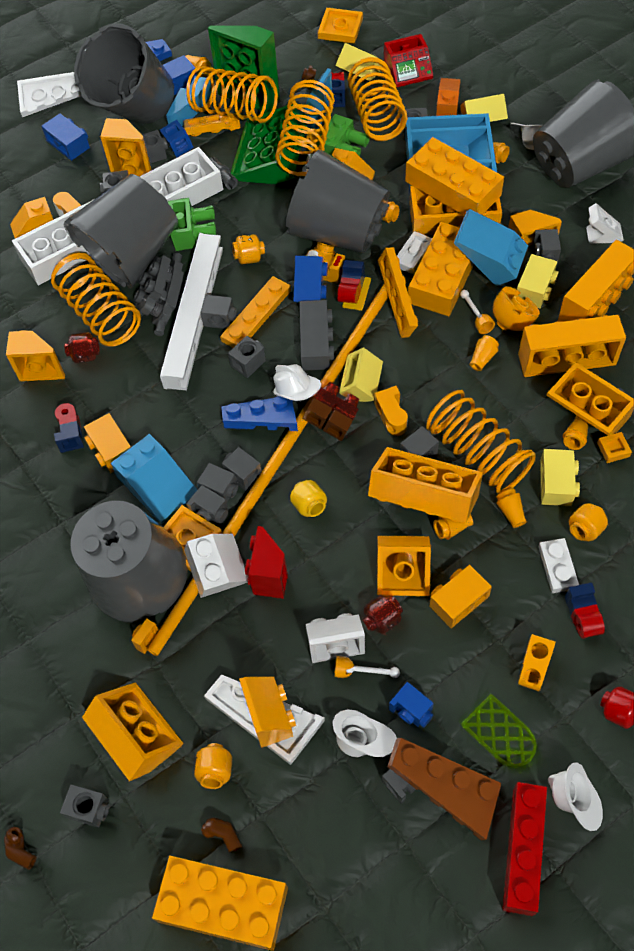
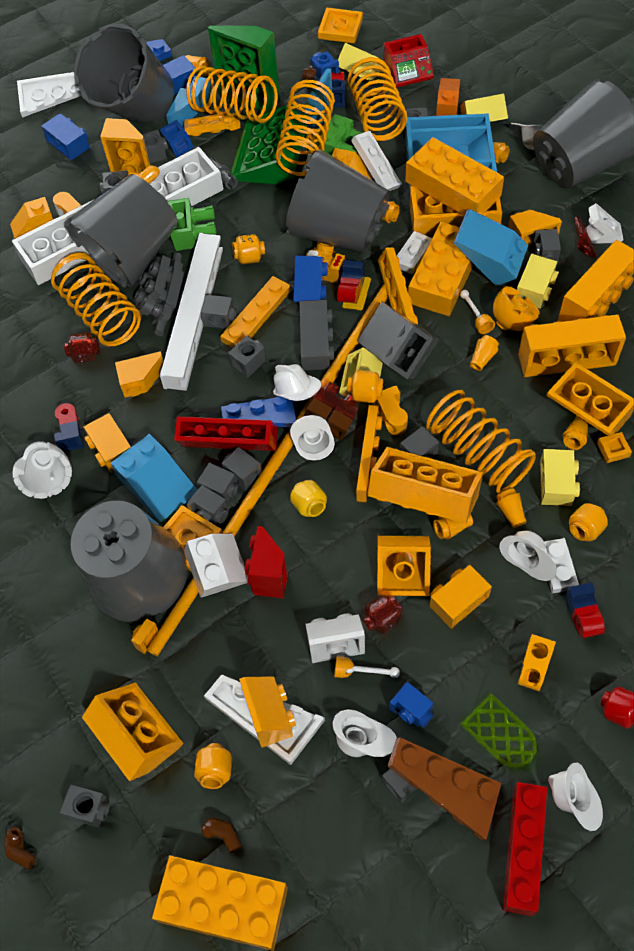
light orange slope [6,330,65,381] -> none
none -> white hair [13,442,72,499]
none -> light orange slope [115,351,164,398]
none -> light orange arm [128,165,160,184]
none -> red brick [174,417,278,451]
none -> white piece [290,415,335,461]
none -> blue brick [311,51,339,80]
none -> light orange head [347,370,383,403]
none -> white plate [351,131,402,191]
none -> light orange plate [357,405,383,502]
none -> dark grey slope [358,302,439,379]
none -> white piece [499,531,557,581]
none -> clear red hand [574,216,597,258]

